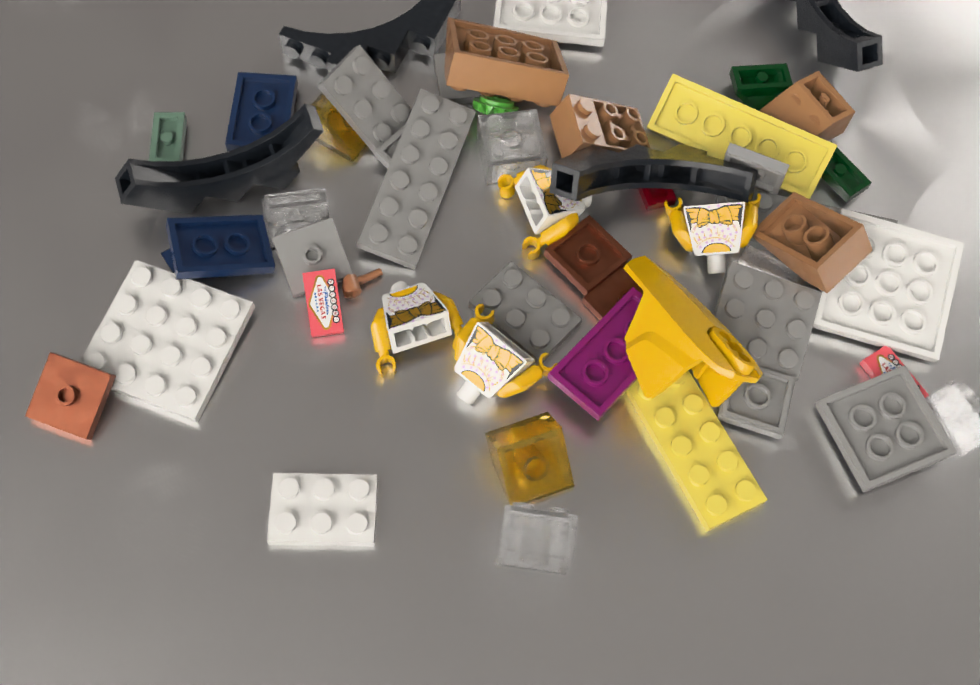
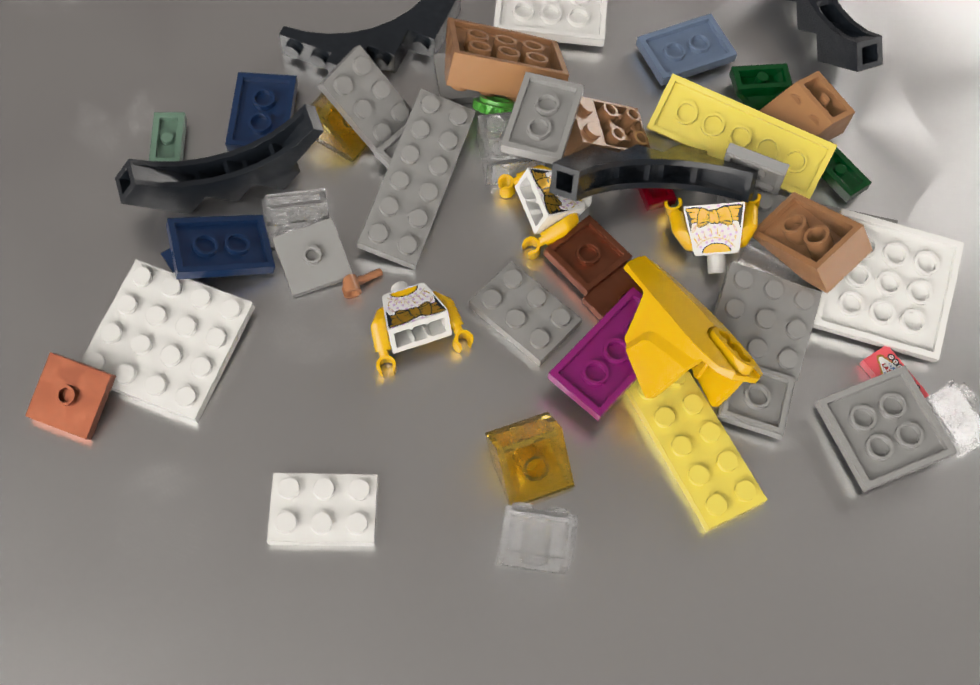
tile [302,269,344,338] -> none
torso [454,304,558,405] -> none
none -> light grey plate [501,72,584,164]
none -> sand blue plate [636,13,737,86]

